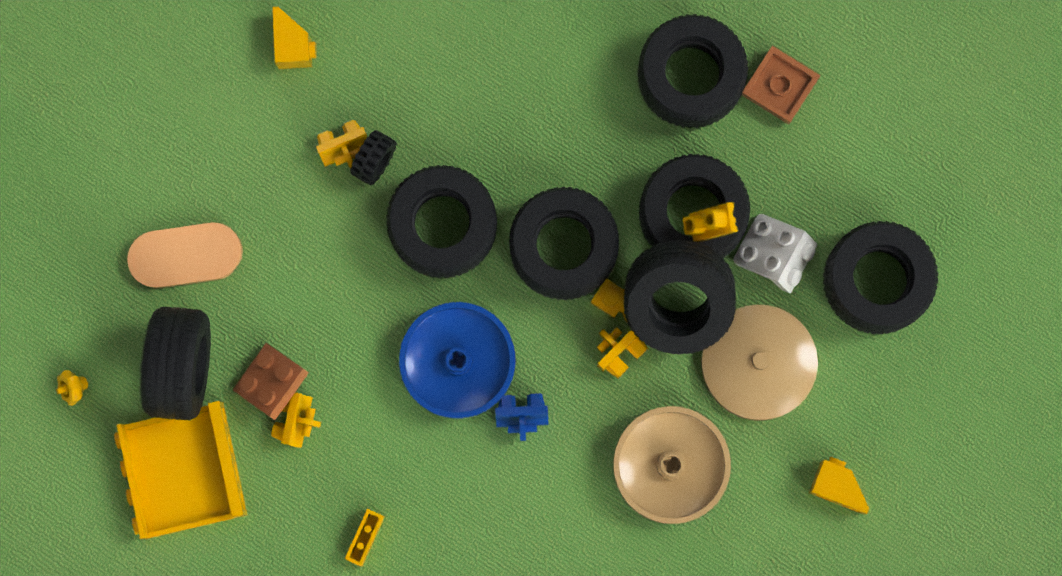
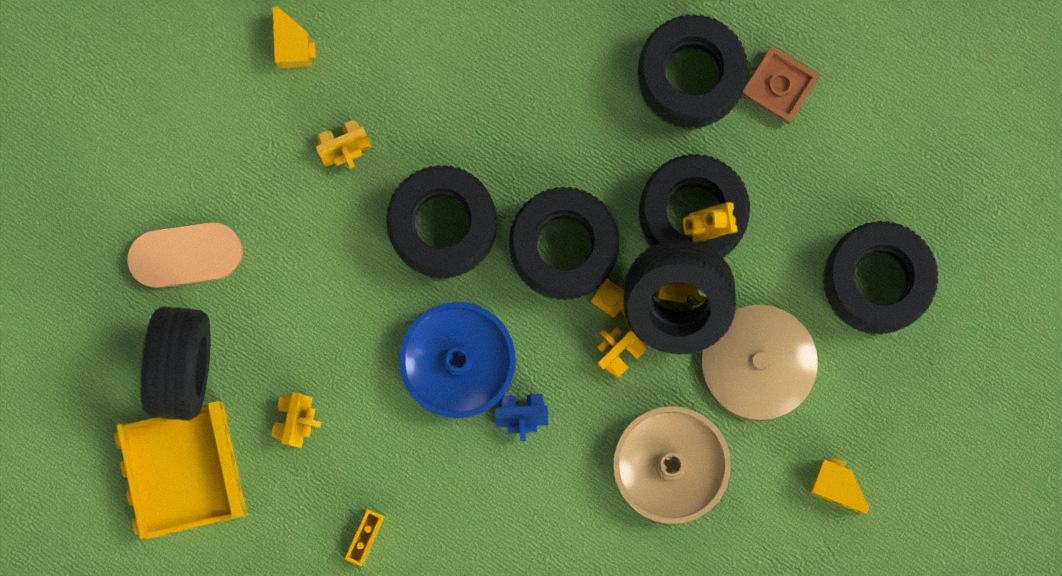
yellow piece [56,370,89,406] -> none
nougat plate [233,343,309,420] -> none
black tyre [350,130,397,186] -> none
white bracket [733,214,818,294] -> none
none -> yellow plate [657,282,707,304]

